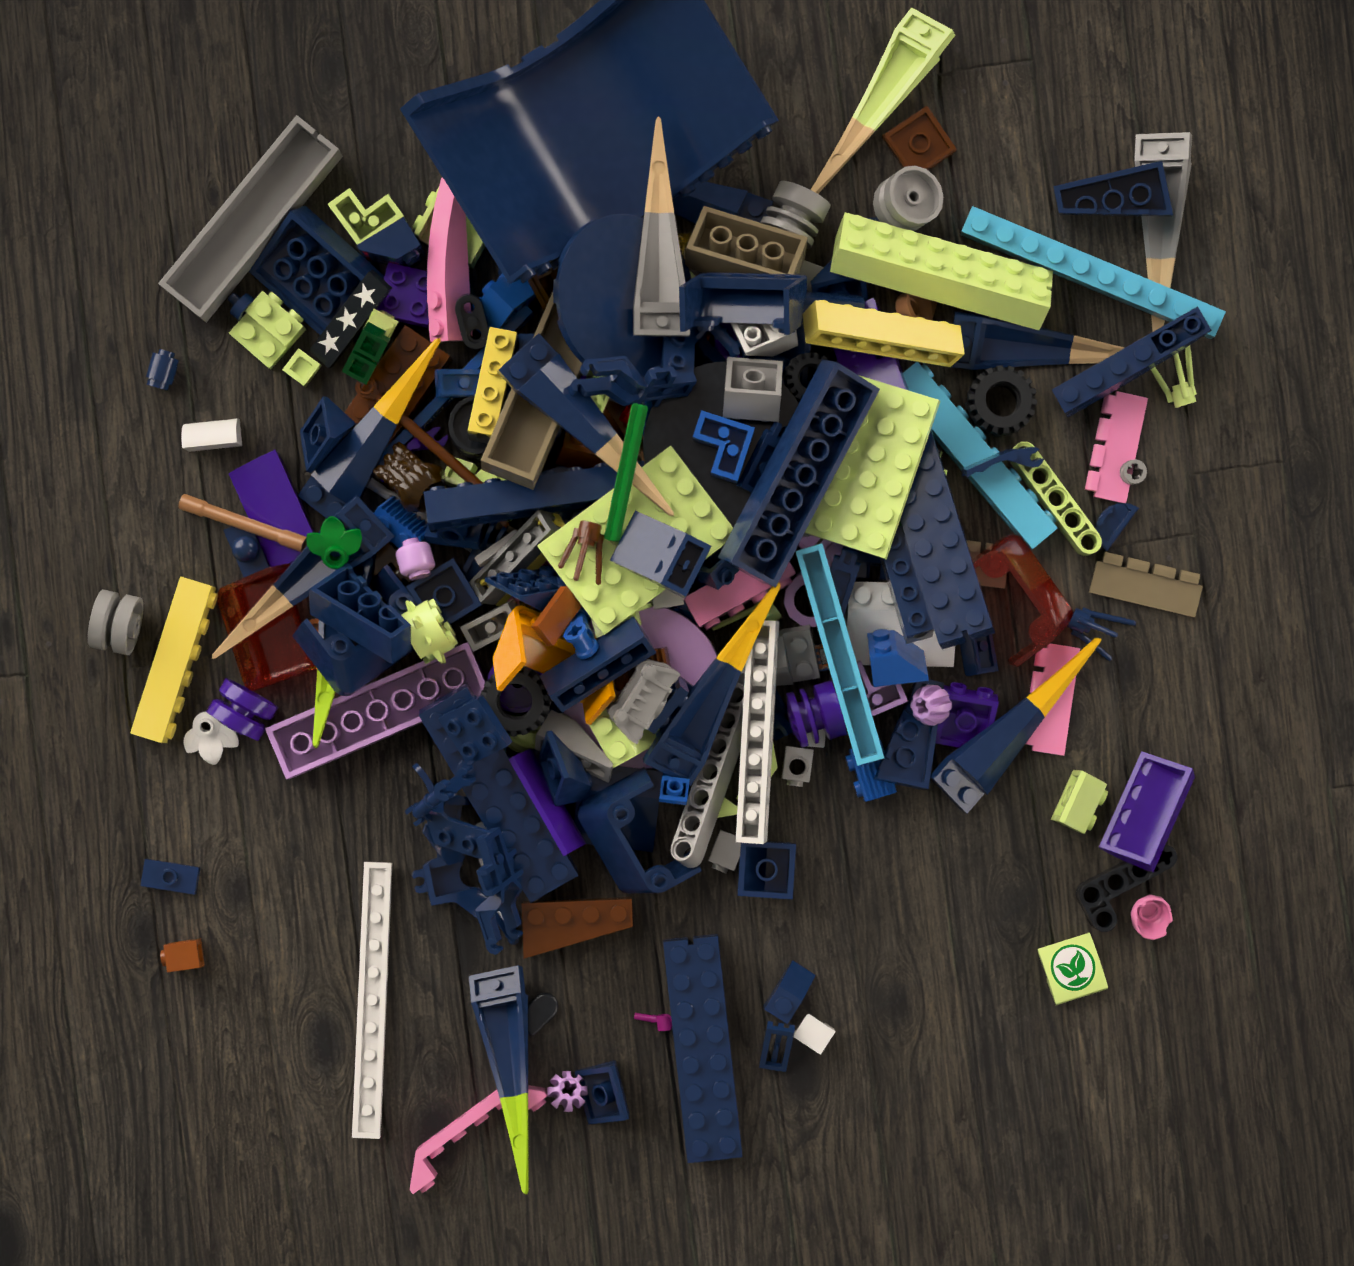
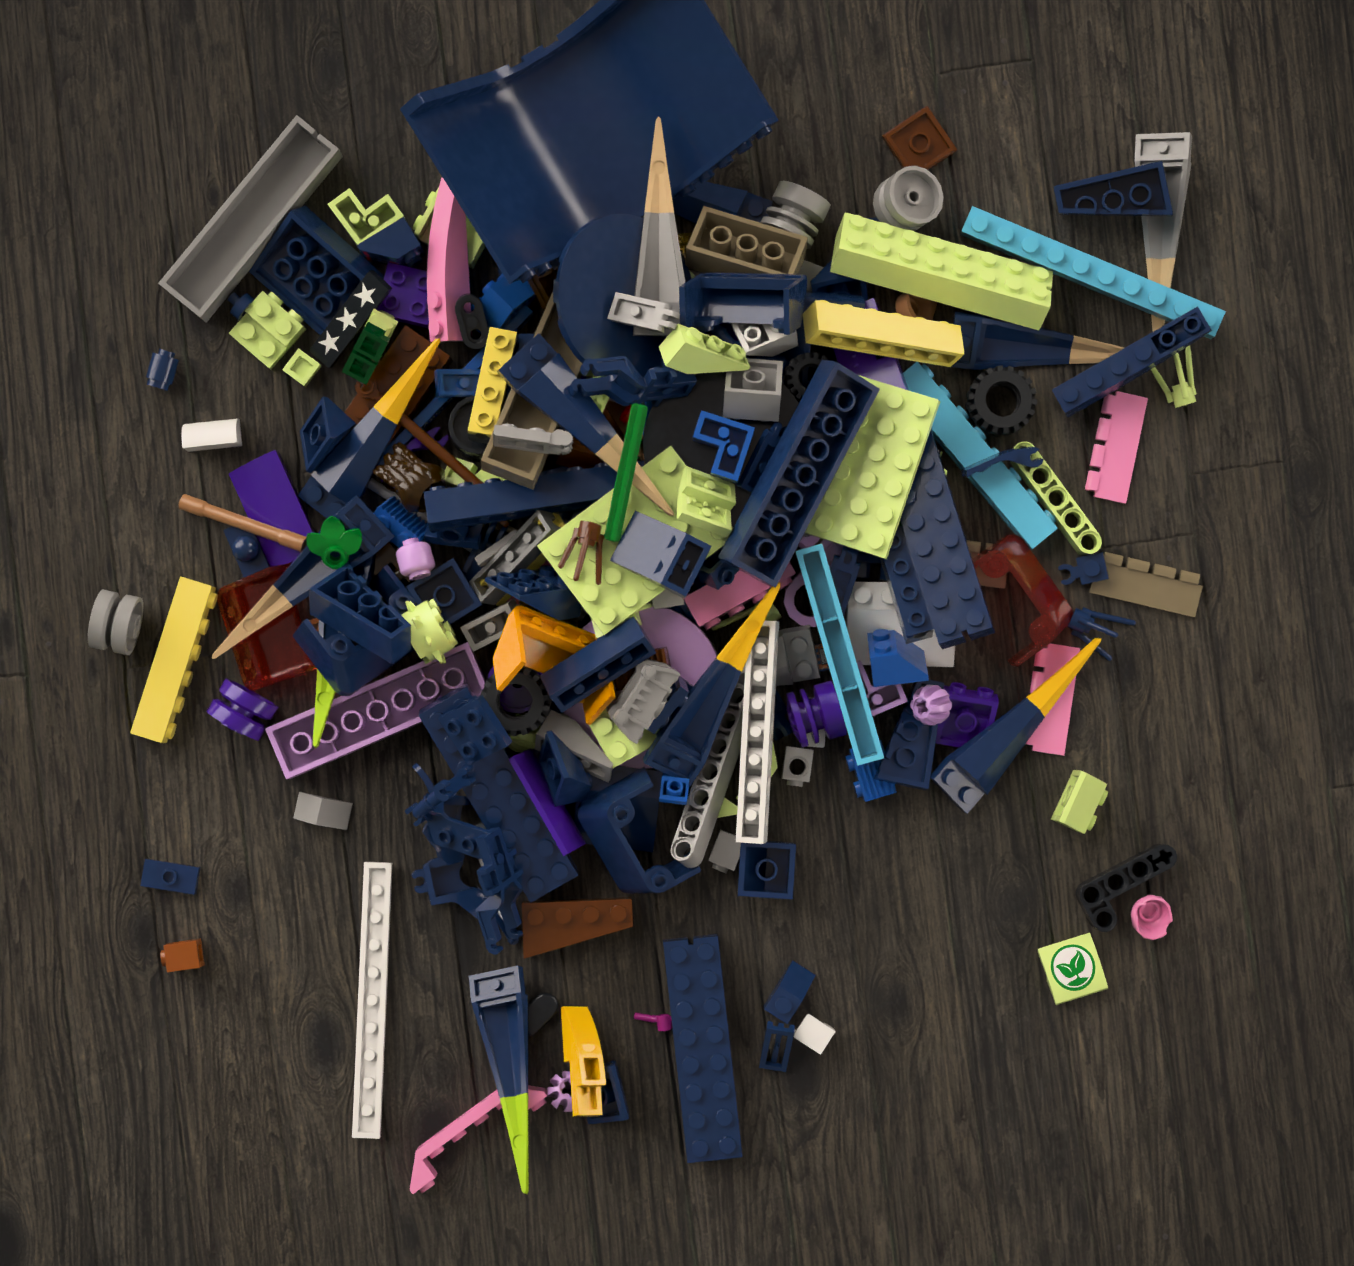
white plate [184,712,239,765] -> none
dark orange tile [531,586,582,646] -> none
blue connector [564,607,599,659] -> none
yellowish green plate [811,8,955,194] -> none
dark blue slope [960,631,999,676] -> none
dark blue tile [1095,503,1139,552] -> none
dark purple slope [1099,751,1195,873] -> none
light grey bush [1120,459,1147,485] -> none
none -> light grey slope [293,792,353,830]
none -> light grey hinge [493,424,573,455]
none -> yellow slope [561,1006,606,1116]
none -> light grey hinge [607,292,680,333]
none -> yellowish green slope [659,324,750,374]
none -> yellowish green slope [677,466,736,537]
none -> dark blue plate [1058,552,1109,585]

